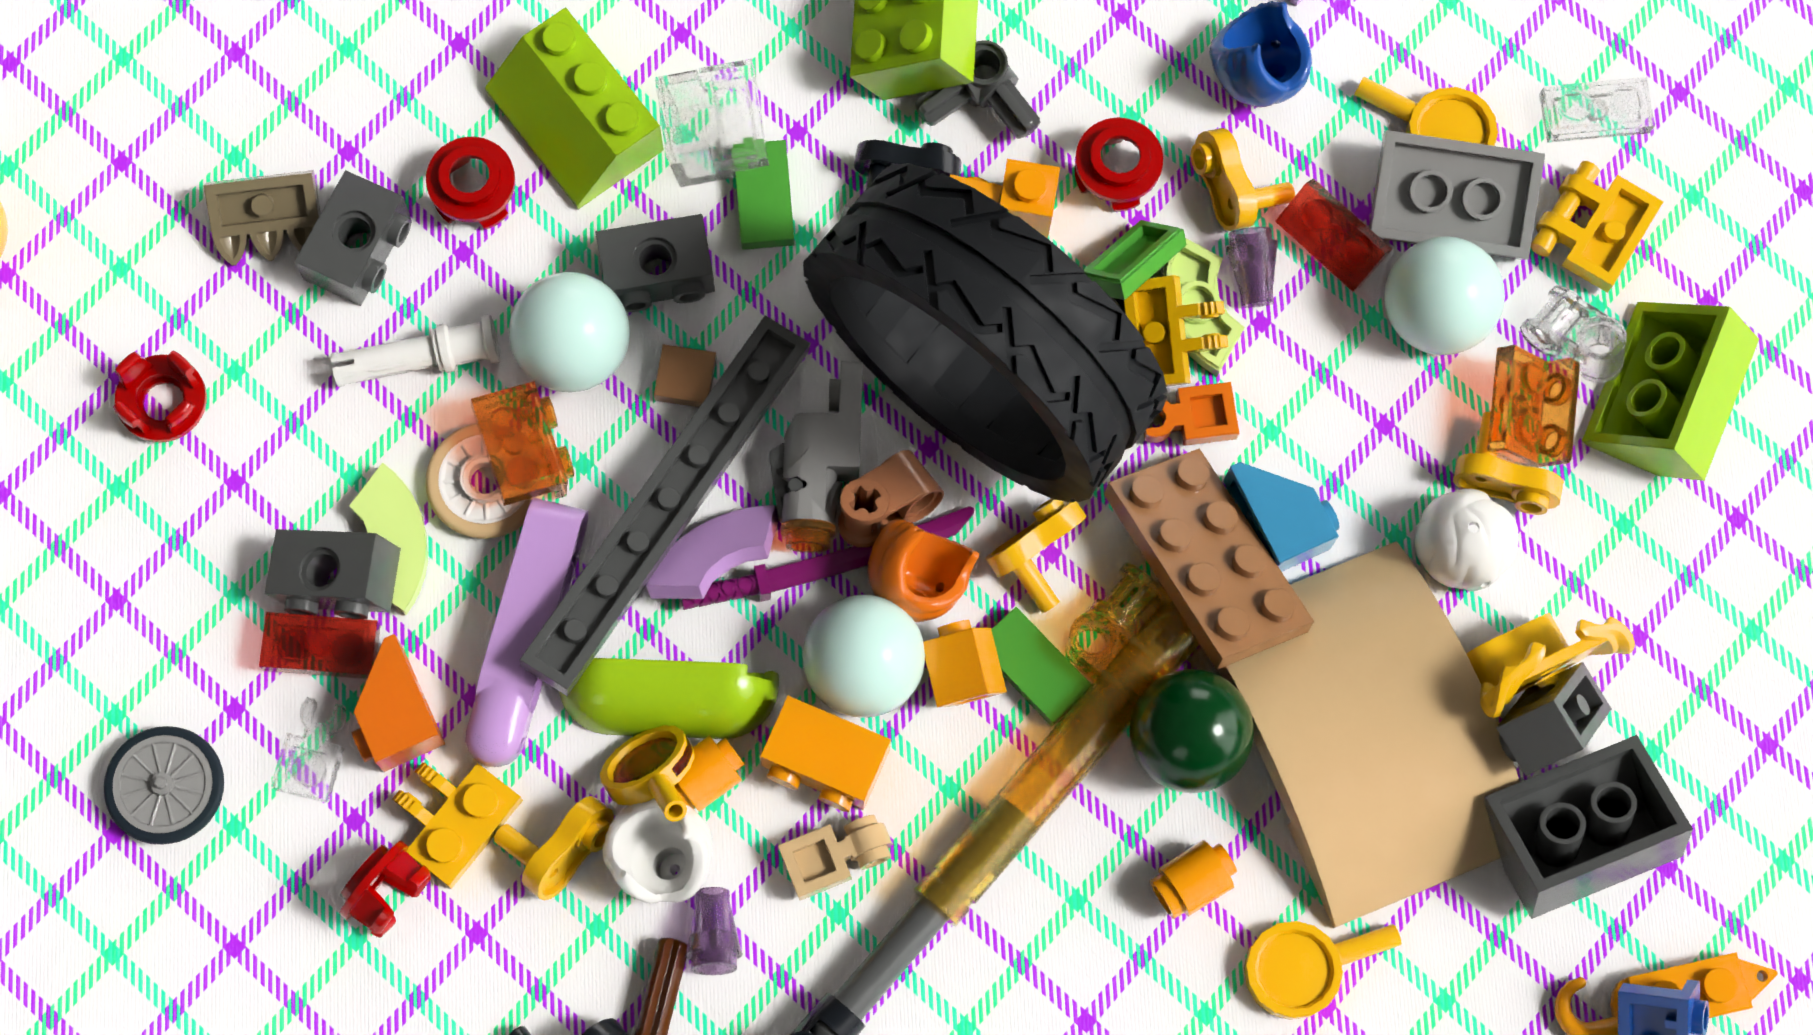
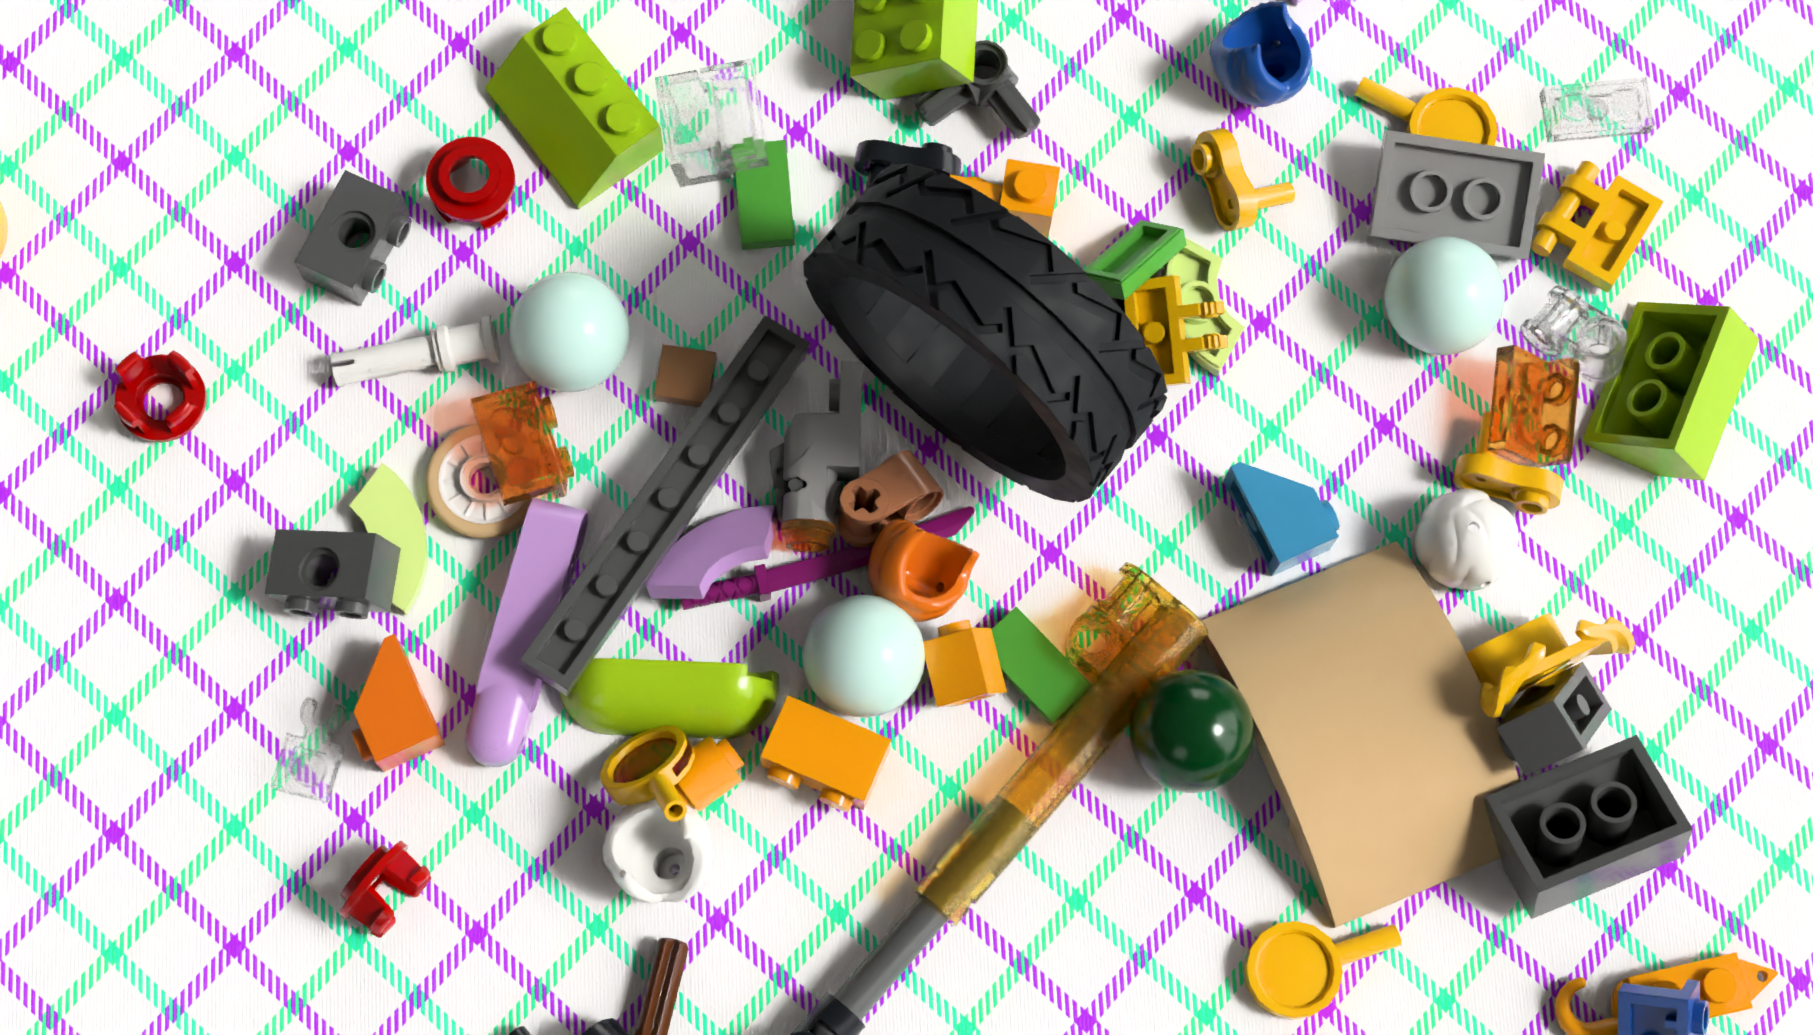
light grey wheel [103,726,224,845] -> none
dark tan plate [203,170,321,266] -> none
clear red plate [259,612,381,679] -> none
yellow hinge [392,762,523,889] -> none
yellow piece [494,796,614,901] -> none
dark grey brick [595,214,715,312] -> none
clear purple cone [685,887,743,976] -> none
tan plate [778,815,893,901] -> none
yellow piece [985,498,1087,613] -> none
red piece [1074,117,1163,212] -> none
medium nougat plate [1104,448,1314,670] -> none
orange plate [1144,382,1240,446] -> none
light orange brick [1149,840,1237,919] -> none
clear purple cone [1225,227,1278,308] -> none
clear red plate [1275,178,1392,292] -> none

